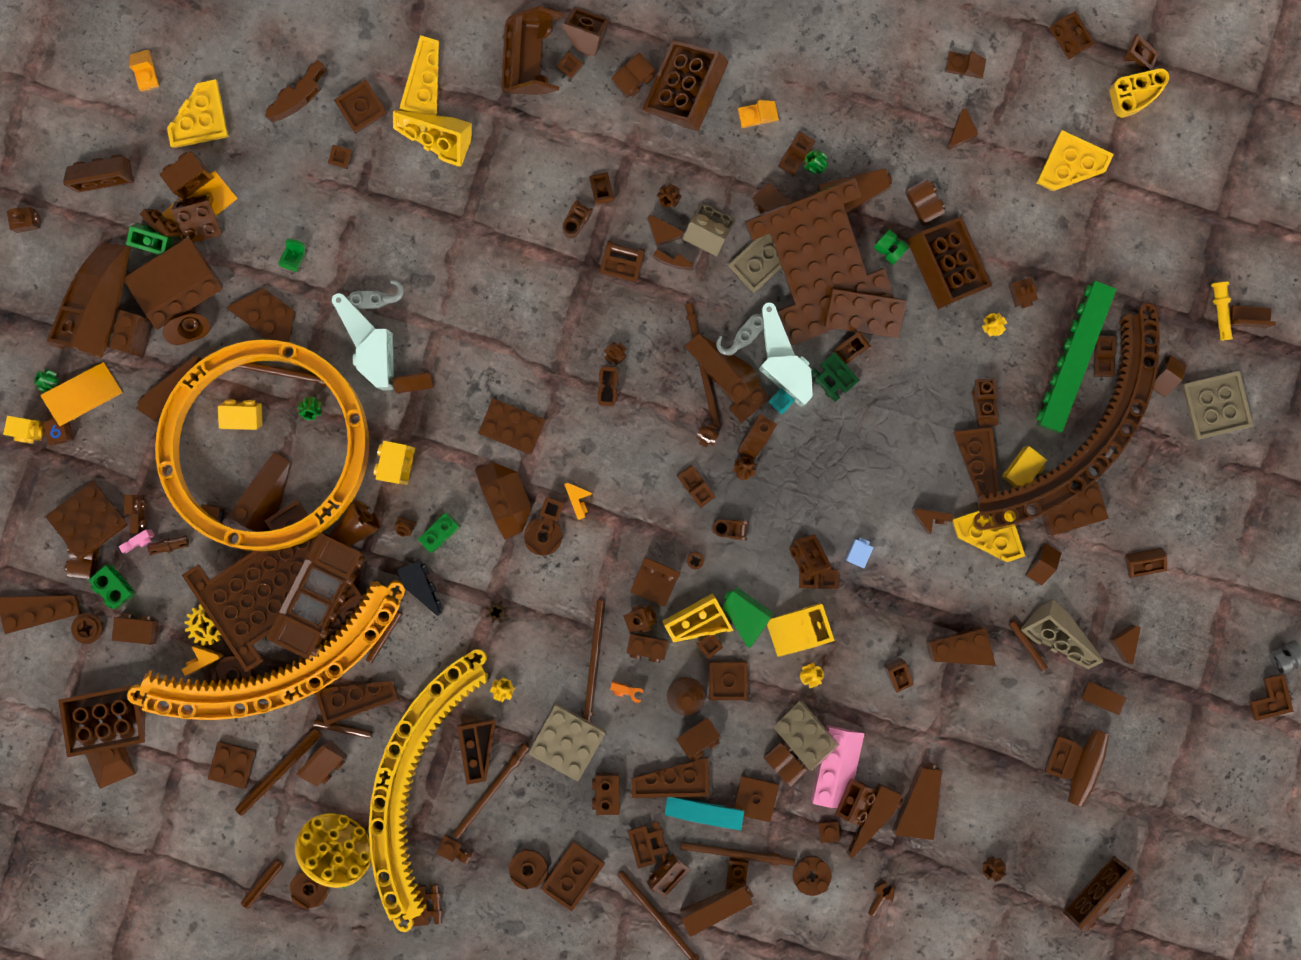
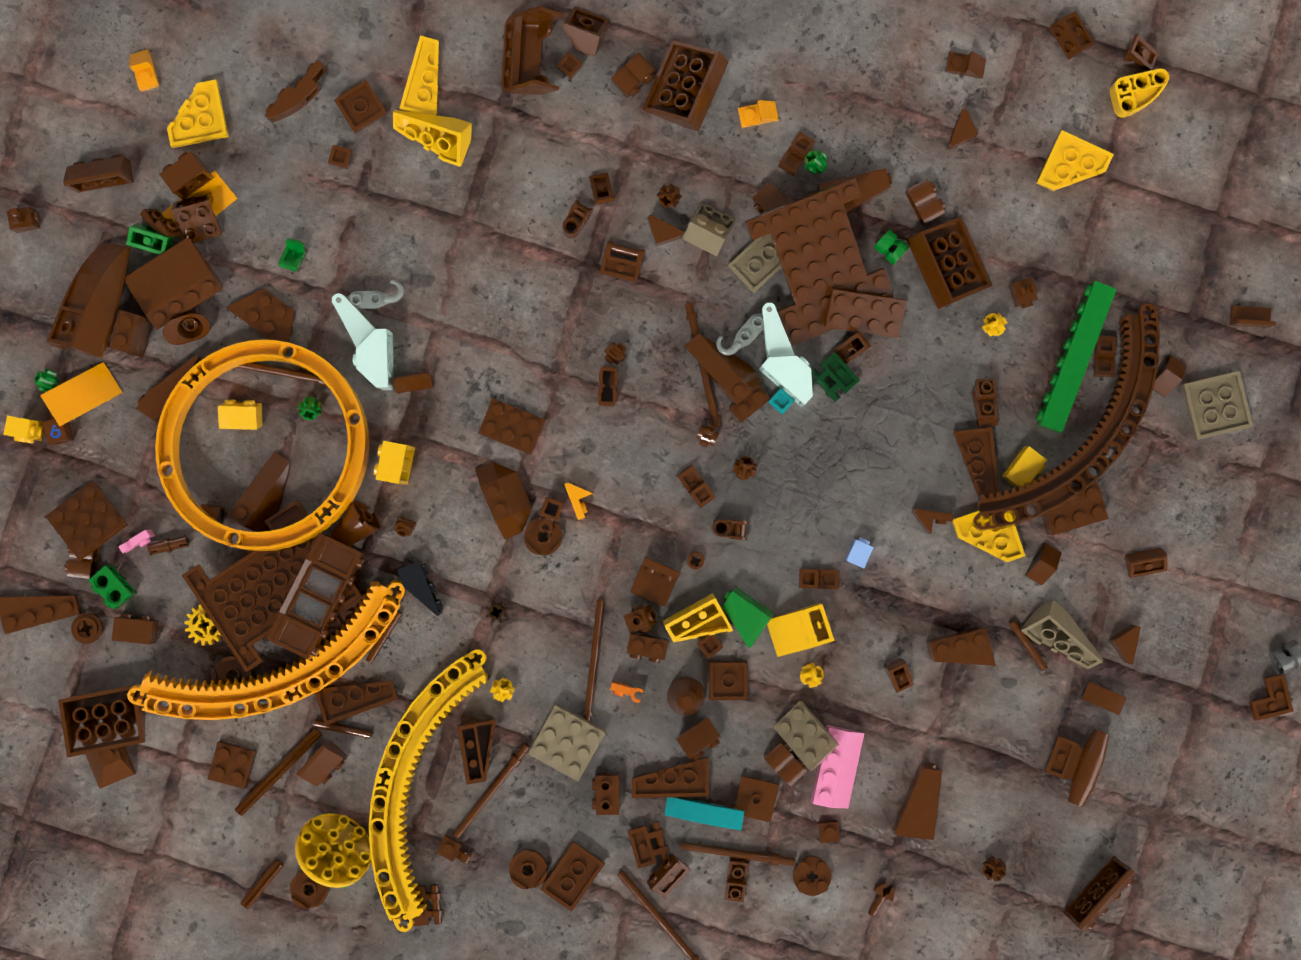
reddish brown plate [124,495,147,534] -> none
light orange slope [181,645,224,676] -> none
green brick [417,513,461,553] -> none
reddish brown slope [653,249,693,270] -> none
reddish brown slope [680,882,754,937] -> none
reddish brown slope [737,414,777,460] -> none
reddish brown bracket [789,534,832,580] -> none
reddish brown brick [835,779,877,826] -> none
reddish brown slope [847,783,903,858] -> none
yellow pin [1211,282,1233,341] -> none

